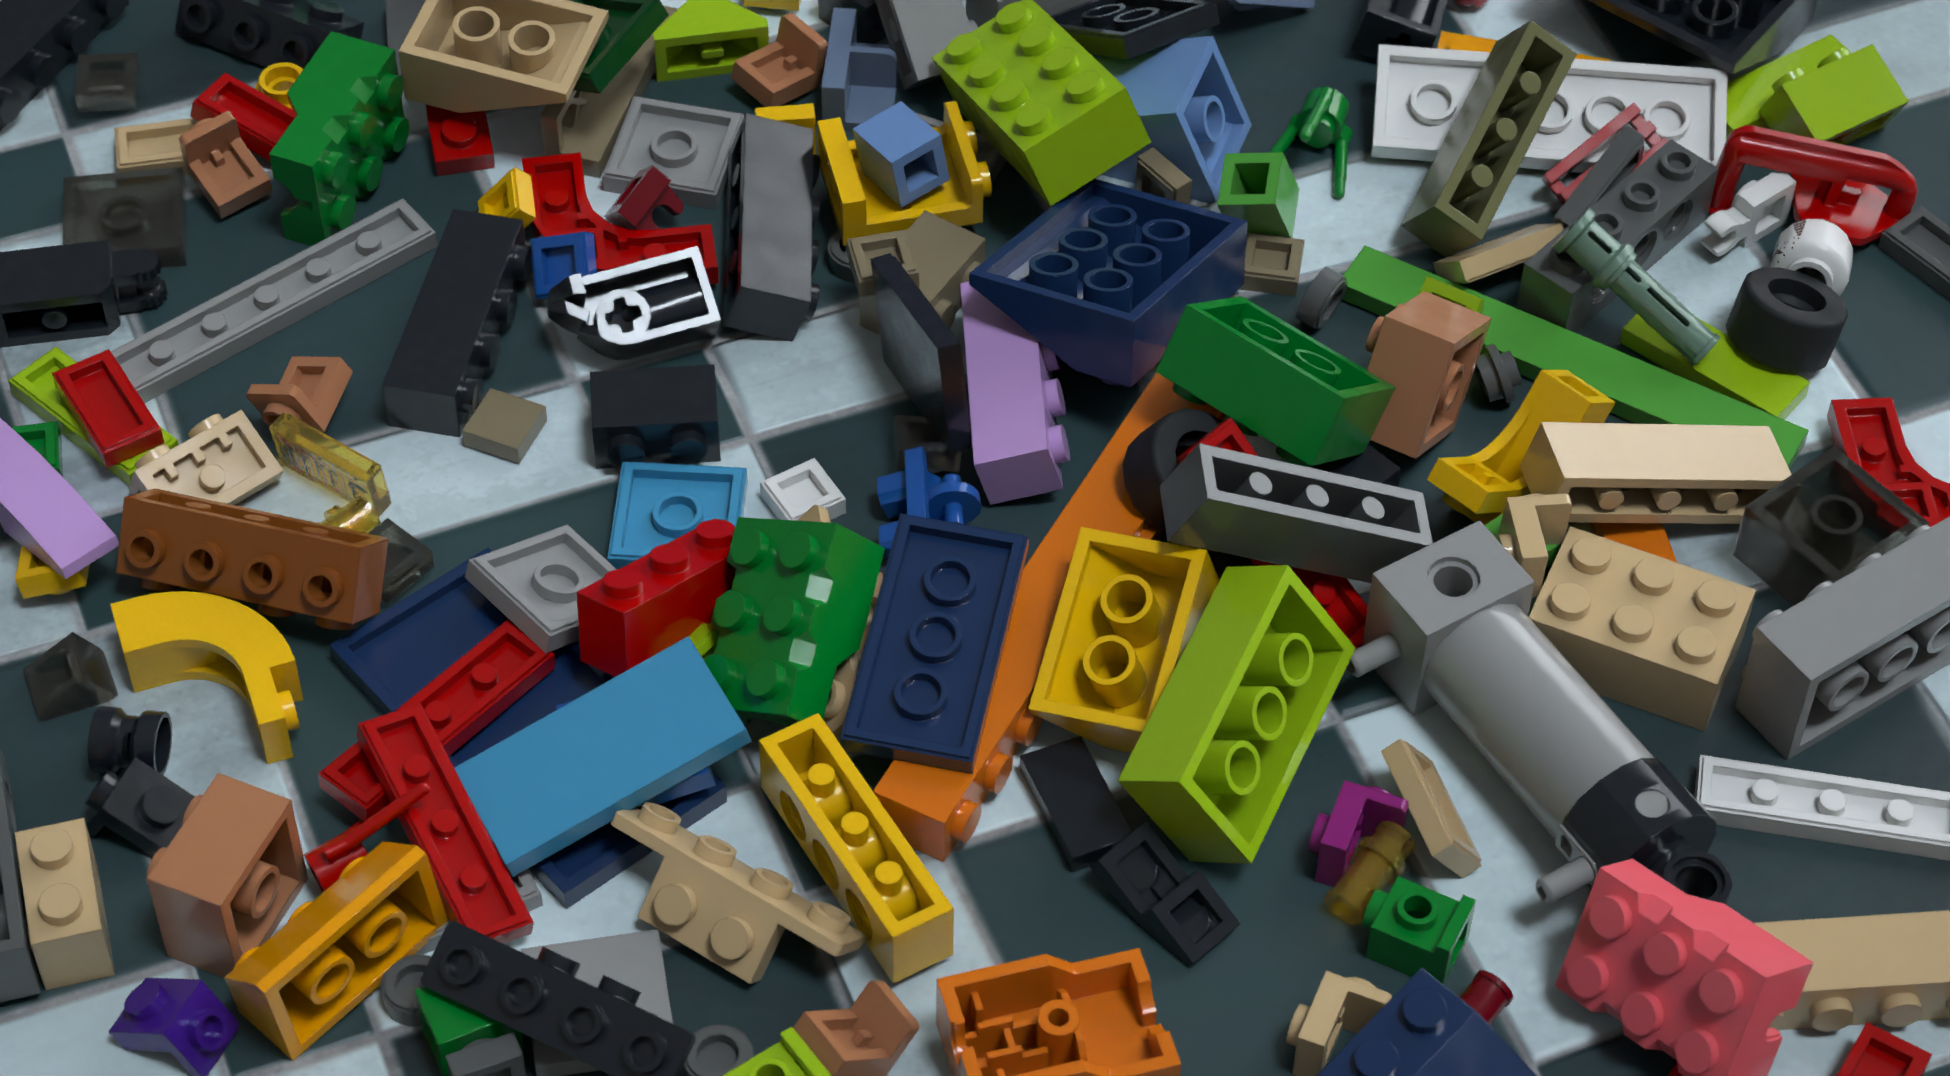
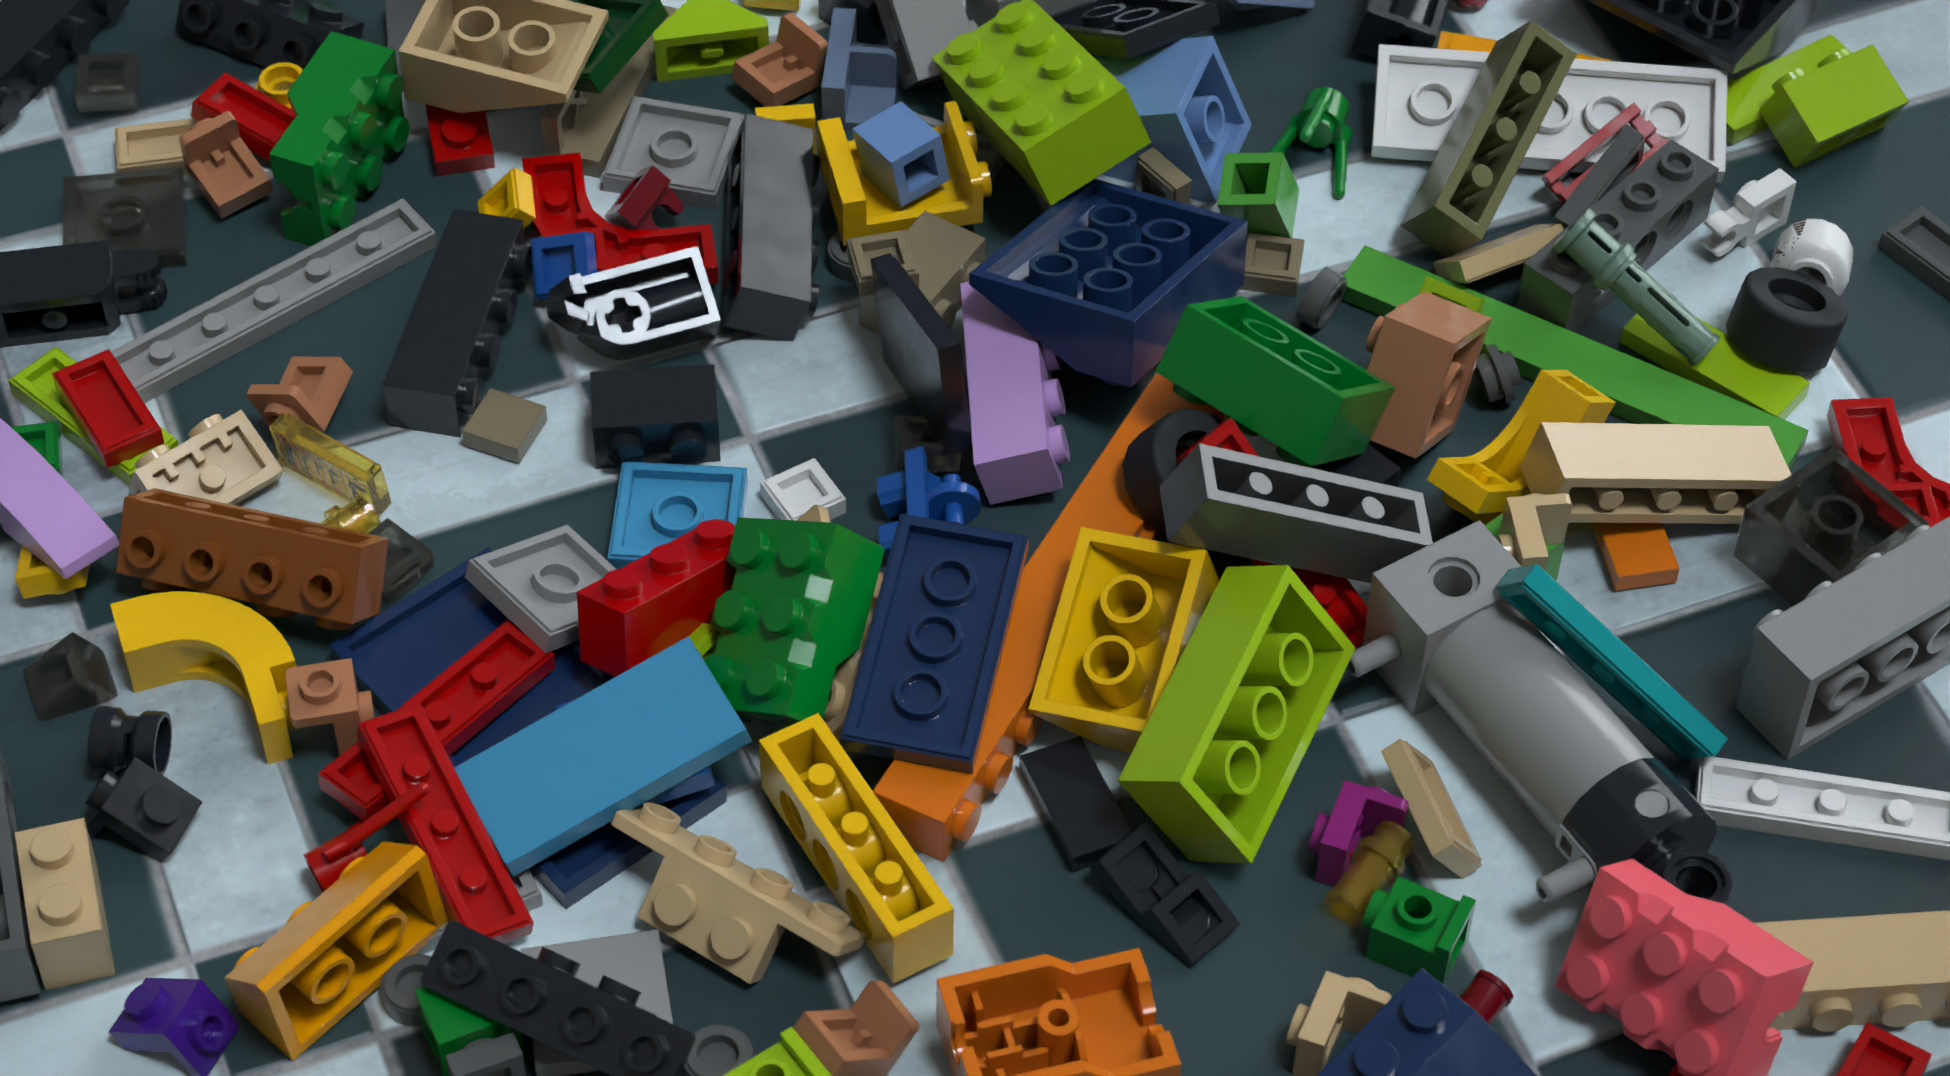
nougat brick [146,773,308,978] -> none
tan brick [1529,526,1756,732] -> none
red piece [1708,125,1918,246] -> none
none -> nougat bracket [285,658,375,755]
none -> teal tile [1495,563,1728,760]

